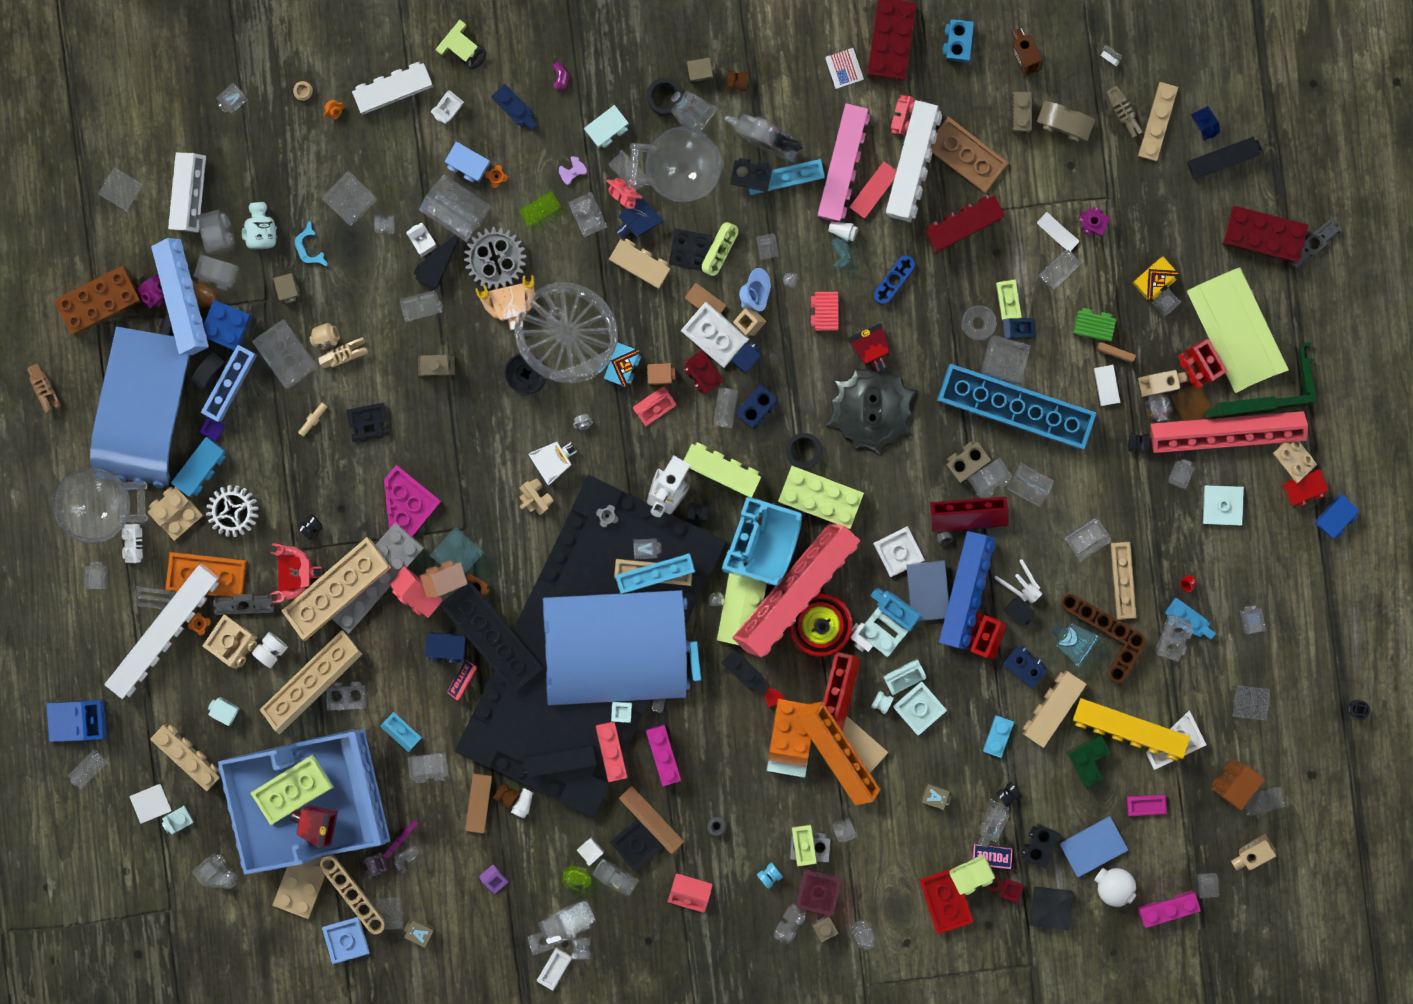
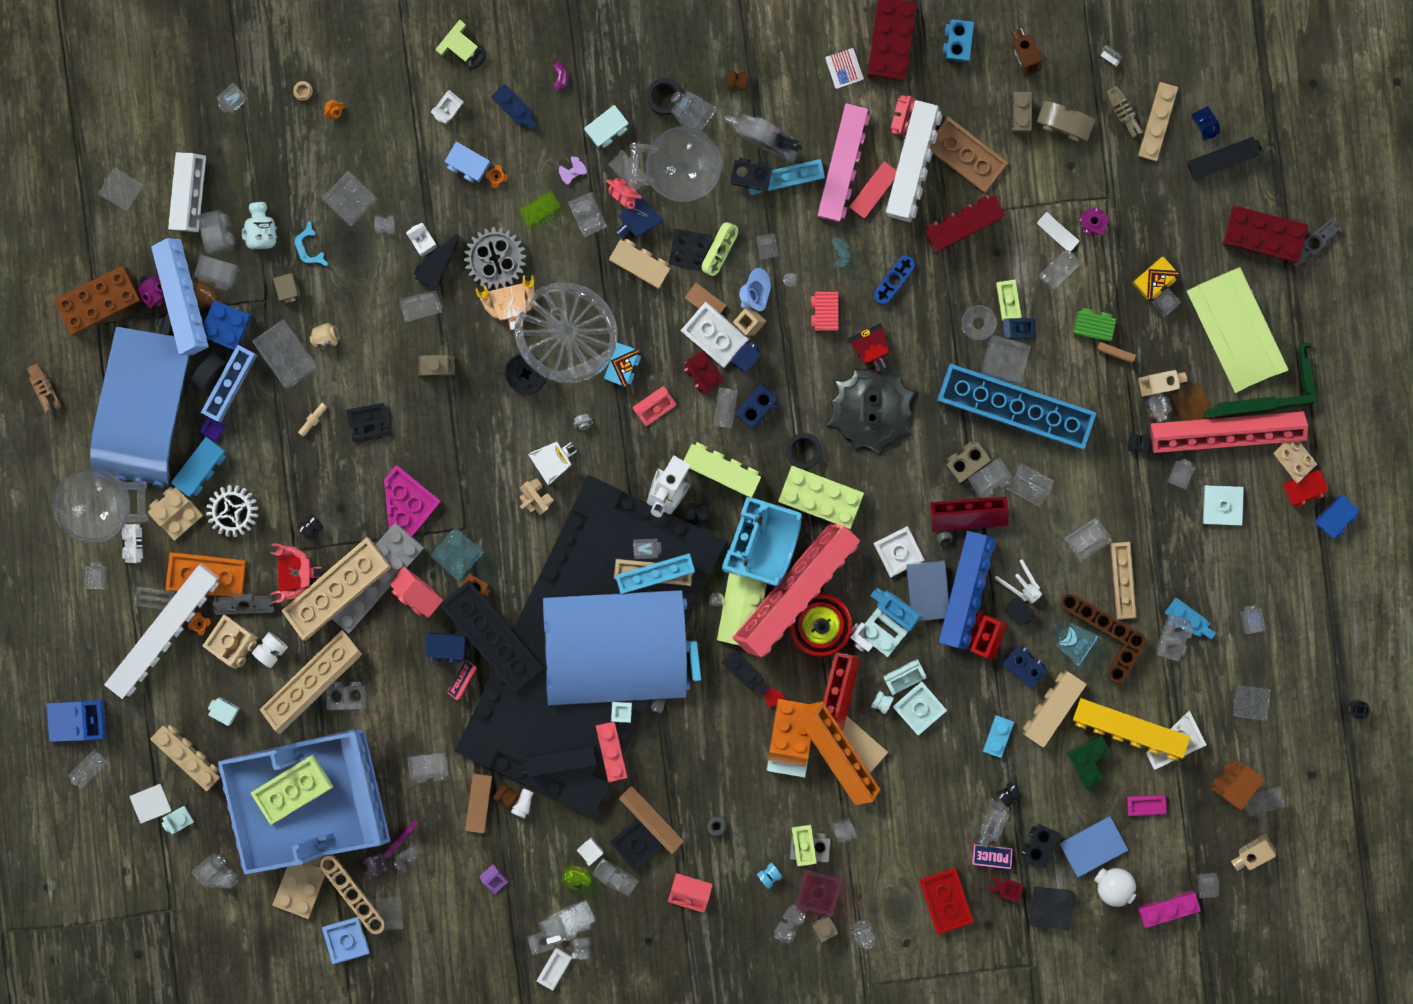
dark red torso [290,806,338,849] -> none
tan hinge [318,338,368,369] -> none
white brick [352,62,433,115] -> none
medium azure plate [380,712,422,752] -> none
dark tan brick [403,918,435,948] -> none
clear brick [419,175,492,242] -> none
nougat brick [420,560,467,598] -> none
light grey plate [596,505,618,527] -> none
dark pink arch [646,724,681,786] -> none
nougat brick [647,363,675,385] -> none
dark tan brick [687,58,716,83] -> none
white cone [828,221,858,242] -> none
dark tan brick [921,783,952,810] -> none
yellowish green brick [950,855,995,895] -> none
white tile [1094,365,1120,406] -> none
red brick [1177,338,1228,389] -> none
red hinge [1180,575,1197,592] -> none

